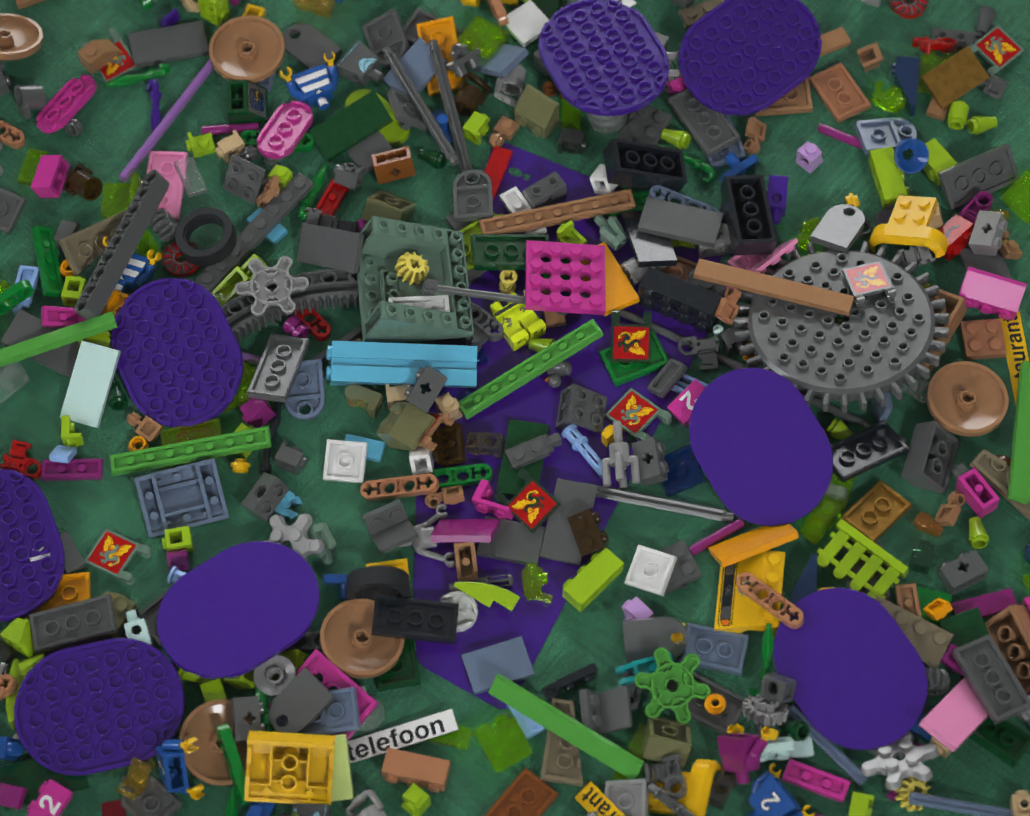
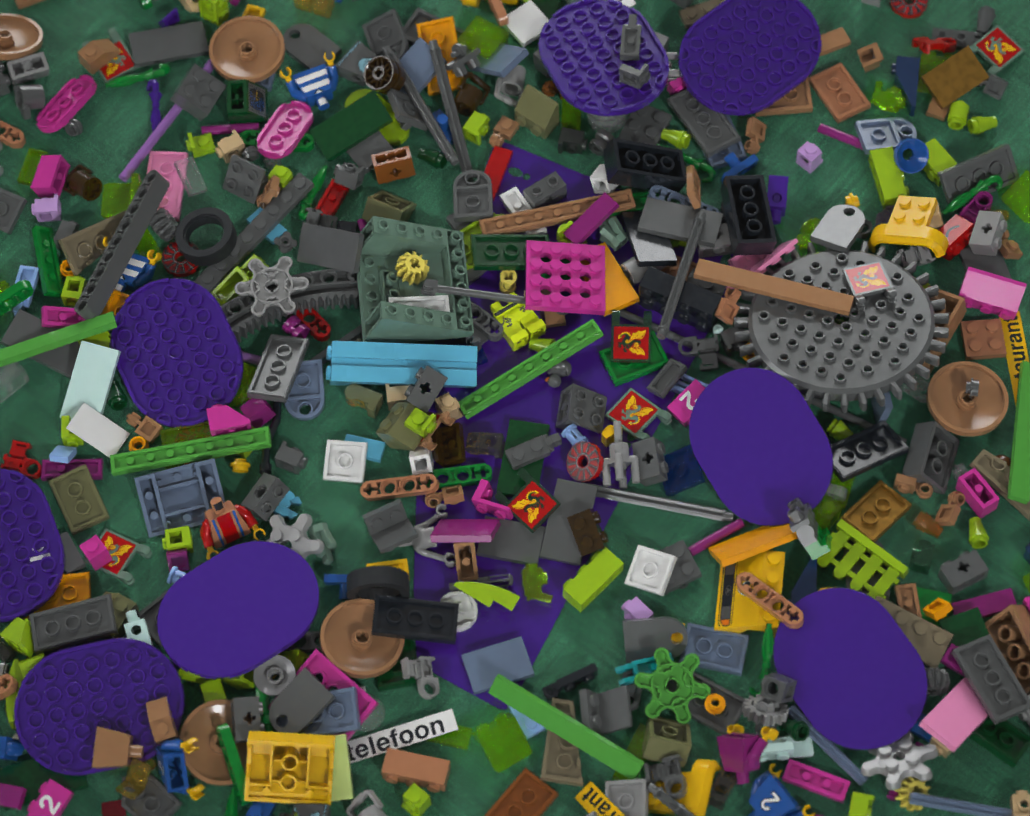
none -> light grey brick [7,52,49,86]
none -> lavender brick [31,194,61,222]
none -> olive tile [48,464,110,536]
none -> white sticker [66,403,130,458]
none -> dark pink brick [79,535,113,571]
none -> medium nougat torso [92,726,144,769]
none -> medium nougat slope [146,697,179,744]
none -> dark grey brick [169,64,226,121]
none -> torso [200,497,266,560]
none -> dark pink slope [206,404,252,436]
none -> dark grey plate [274,232,297,254]
none -> dark brown wheel [364,56,406,95]
none -> light grey piece [401,656,440,700]
none -> lime bracket [404,407,437,438]
none -> magenta tile [563,192,619,244]
none -> tile [566,441,604,483]
none -> flat silver wheel [588,129,614,156]
none -> dark grey bracket [619,63,651,89]
none -> dark grey hinge [620,14,642,61]
none -> dark grey piece [657,211,706,340]
none -> medium nougat tile [686,164,701,210]
none -> dark grey hips [787,497,831,560]
none -> medium nougat plate [893,473,933,499]
none -> green piece [942,175,1003,215]
none -> dark grey plate [965,378,979,398]

